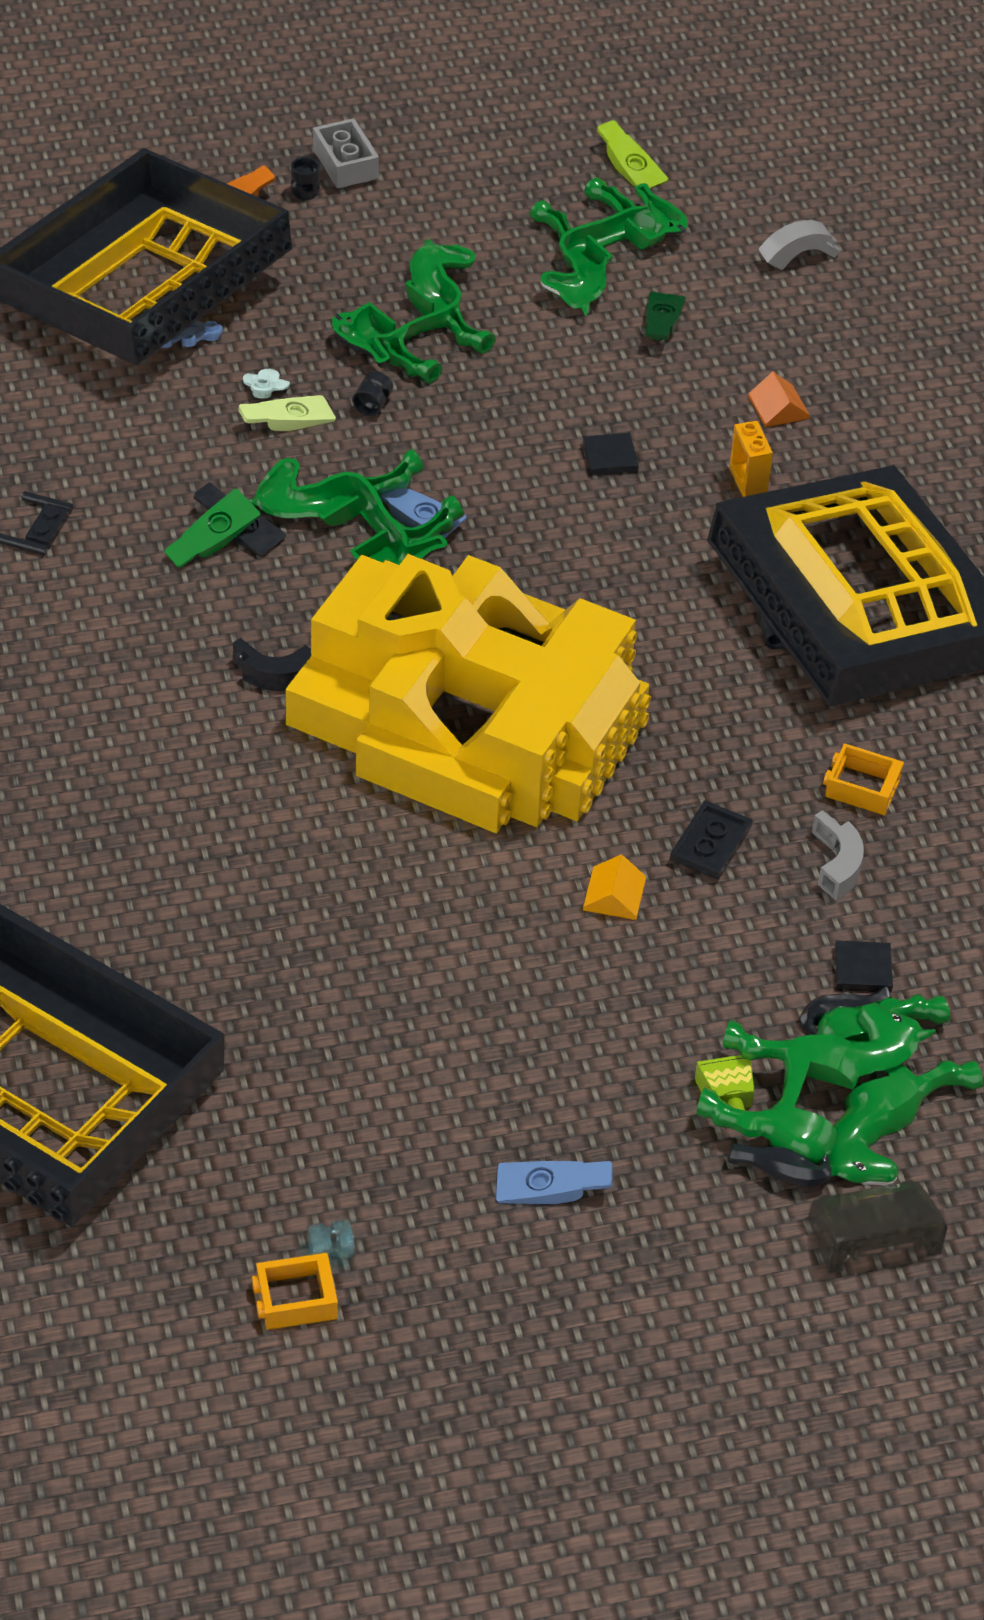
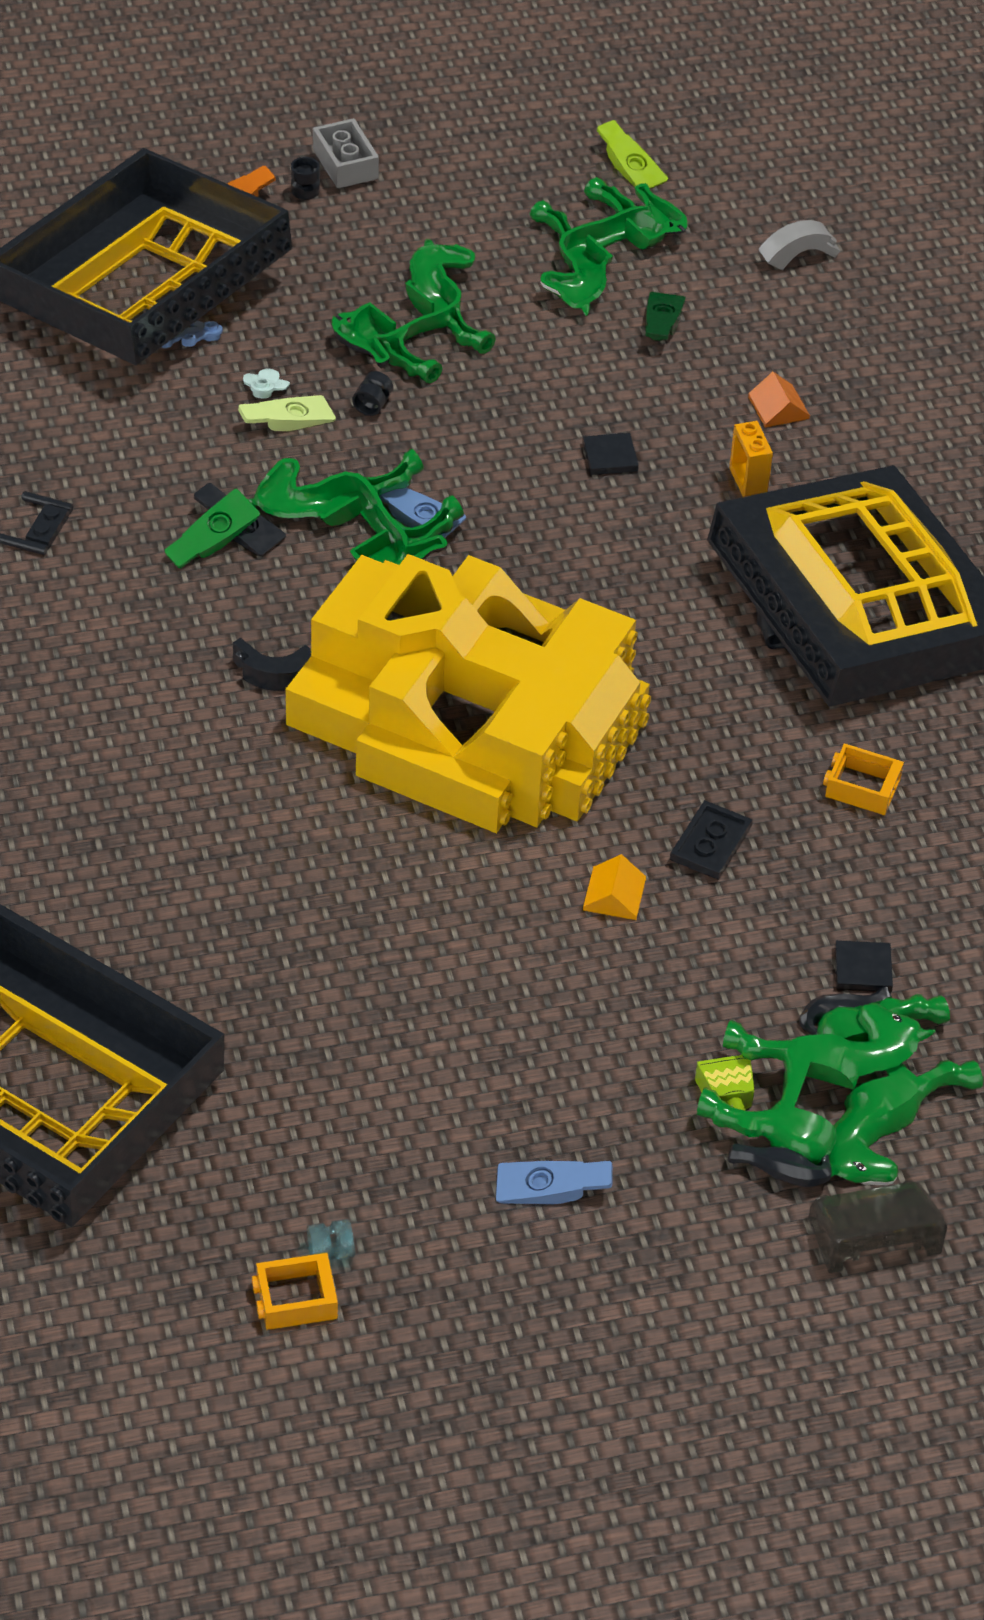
light grey arch [812,810,864,901] -> none

